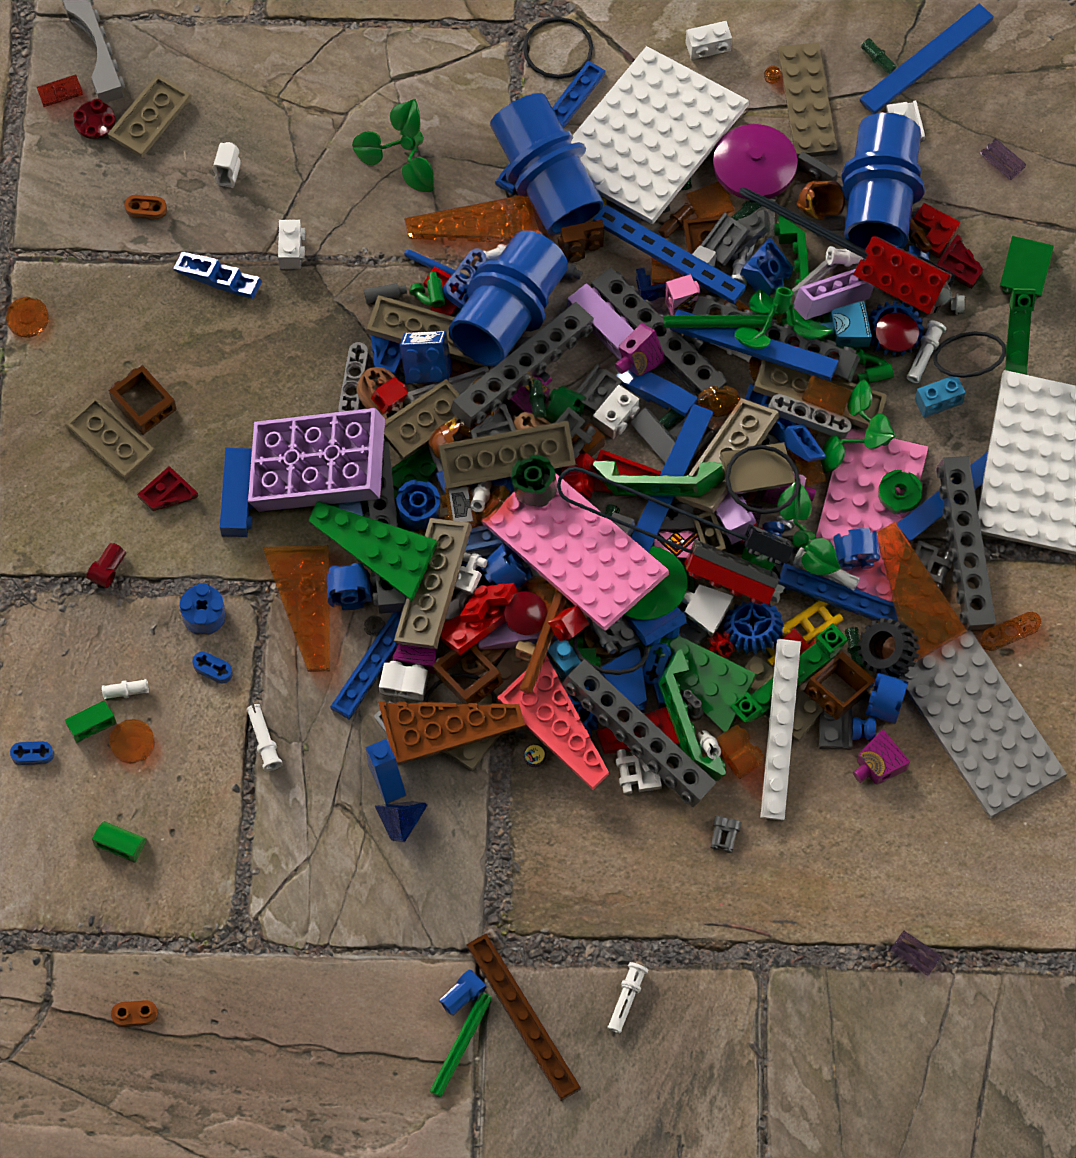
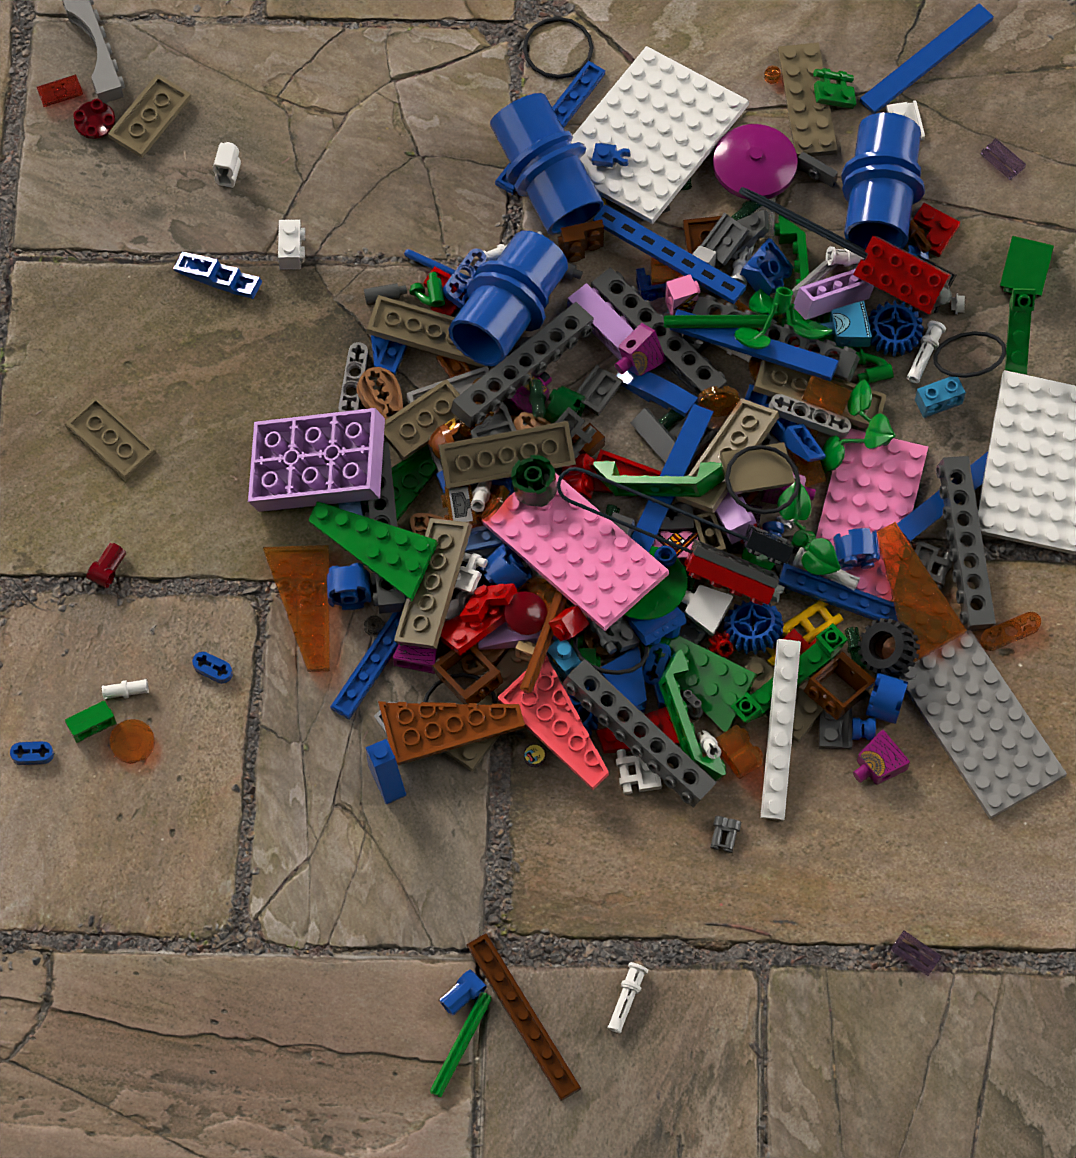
clear orange tile [5,297,49,338] -> none
green brick [92,821,147,863] -> none
reddish brown window [109,365,177,435] -> none
dark orange plate [111,1000,158,1027] -> none
dark orange plate [124,195,167,219] -> none
dark red wing [137,466,199,511] -> none
blue brick [179,583,226,635] -> none
blue brick [220,448,254,537] -> none
white pin [247,704,283,771] -> none
green plant [352,99,435,192] -> none
red brick [371,377,408,414] -> none
clear blue slope [375,801,428,842] -> none
white brick [379,661,429,701] -> none
blue brick [396,480,440,531] -> none
blue brick [400,331,452,383] -> none
clear orange wing [404,195,540,243] -> none
white brick [593,385,640,439] -> none
reddish brown axle [658,203,695,238] -> none
white brick [686,21,732,60] -> none
clear orange piece [686,181,734,218] -> none
dark orange helmet [796,181,845,221] -> none
clear green axle [861,38,896,74] -> none
dark red dish [876,312,919,351] -> none
green plate [878,470,922,514] -> none
dark red wing [937,234,984,289] -> none
none -> blue plate [592,143,631,167]
none -> blue plate [654,546,677,567]
none -> green plate [813,68,856,109]

